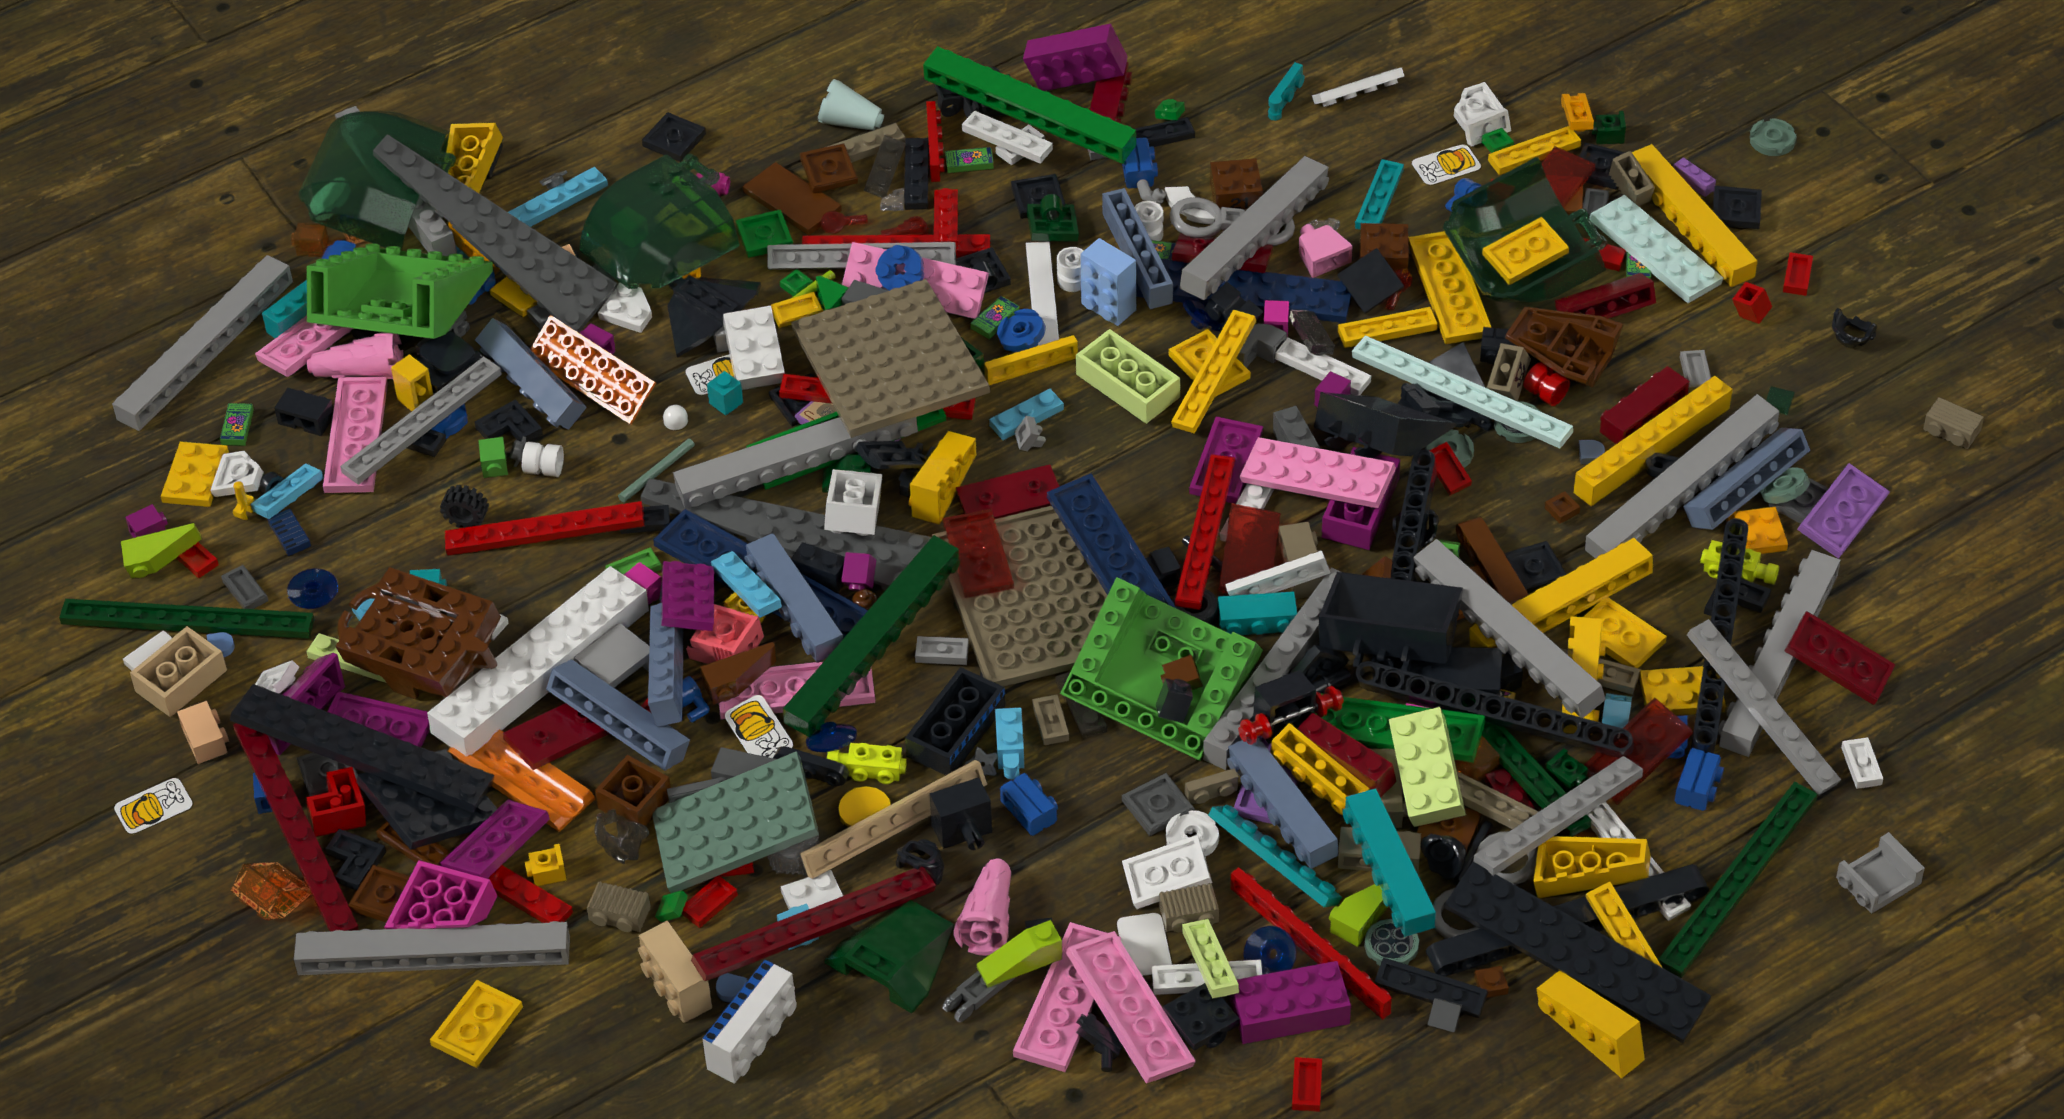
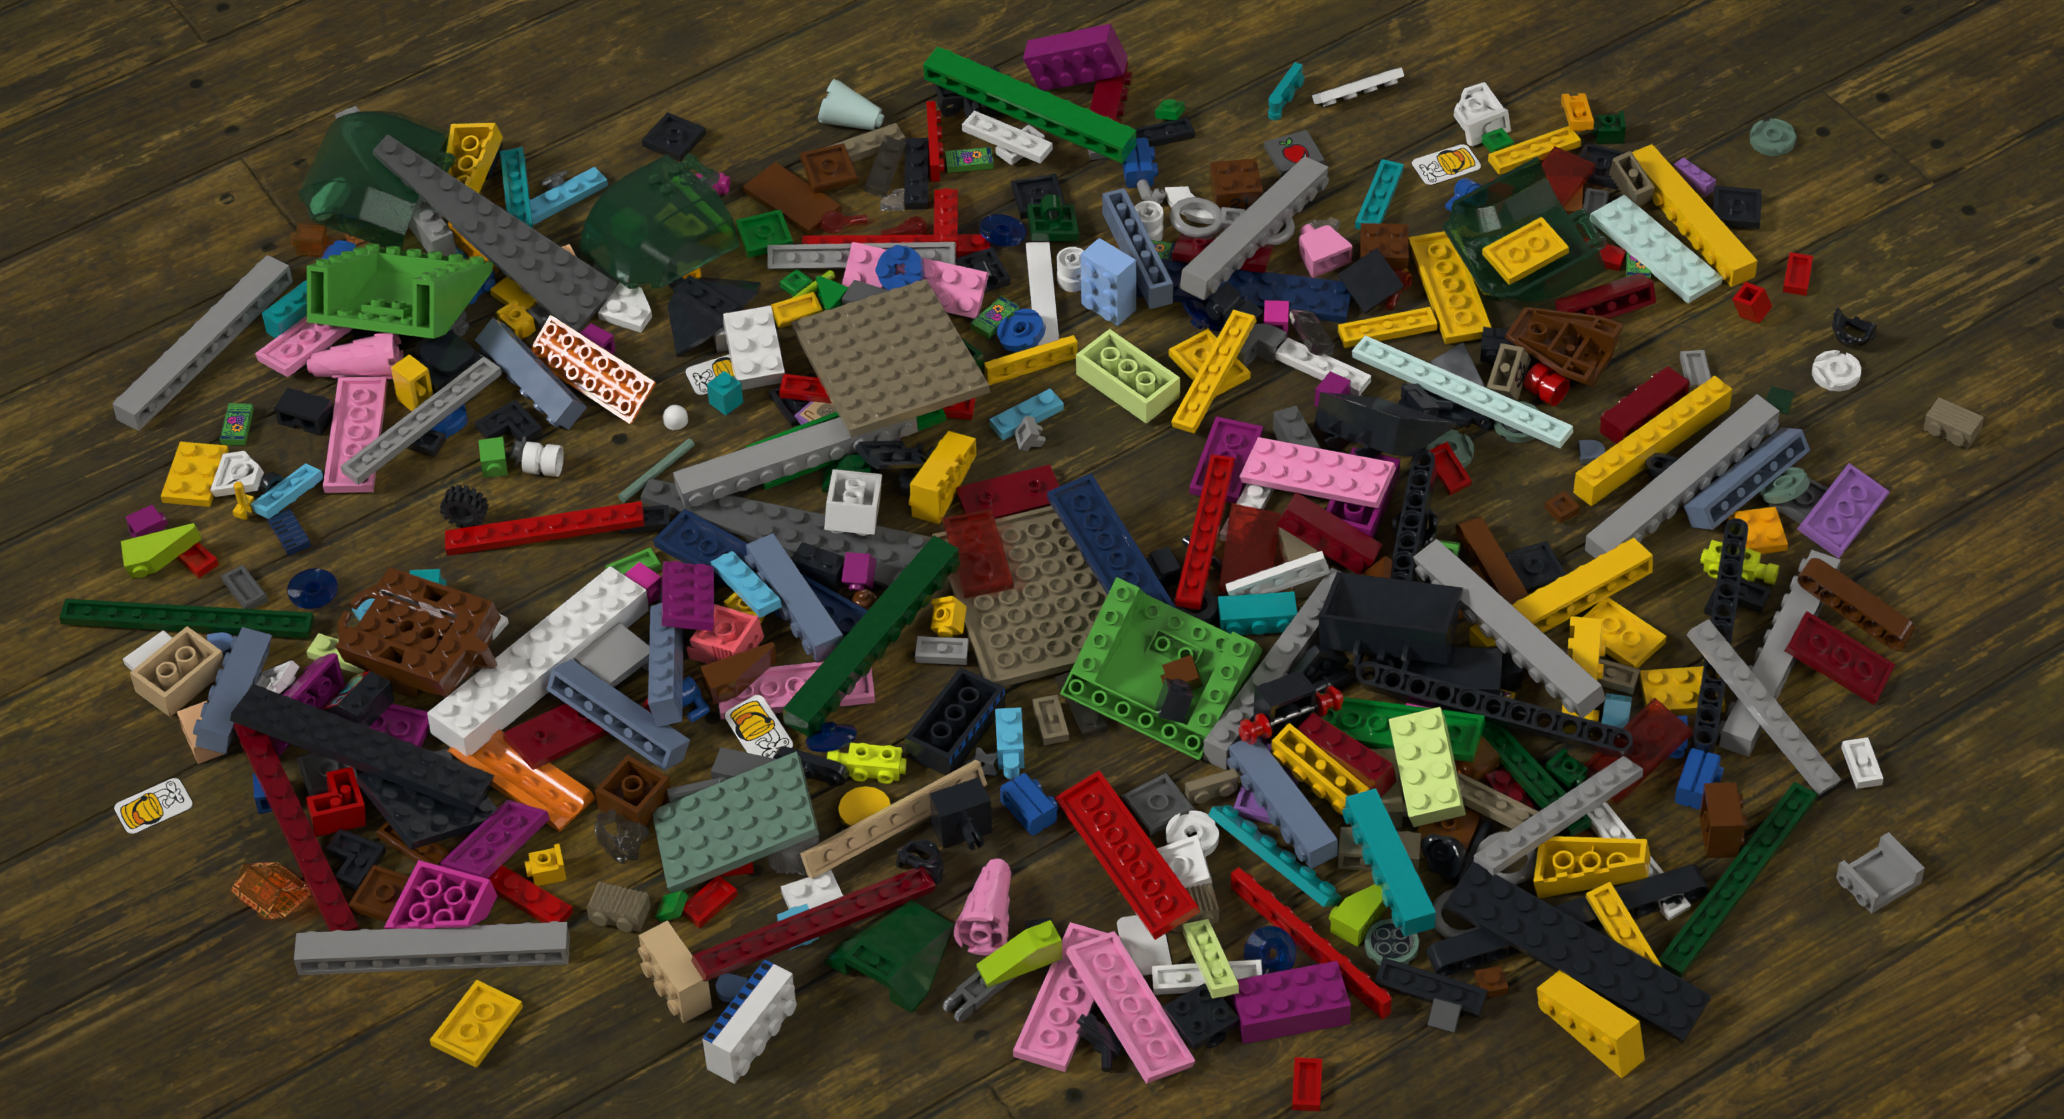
none -> sand blue brick [193,627,272,754]
none -> black slope [321,671,395,728]
none -> yellow brick [496,300,536,340]
none -> teal plate [500,147,533,228]
none -> yellow brick [931,596,967,638]
none -> clear blue dish [979,214,1026,246]
none -> red plate [1054,770,1200,940]
none -> dark grey tile [1264,130,1325,178]
none -> dark red brick [1277,492,1382,575]
none -> reddish brown brick [1699,782,1747,858]
none -> reddish brown beam [1797,558,1915,651]
none -> white tile [1812,350,1861,392]

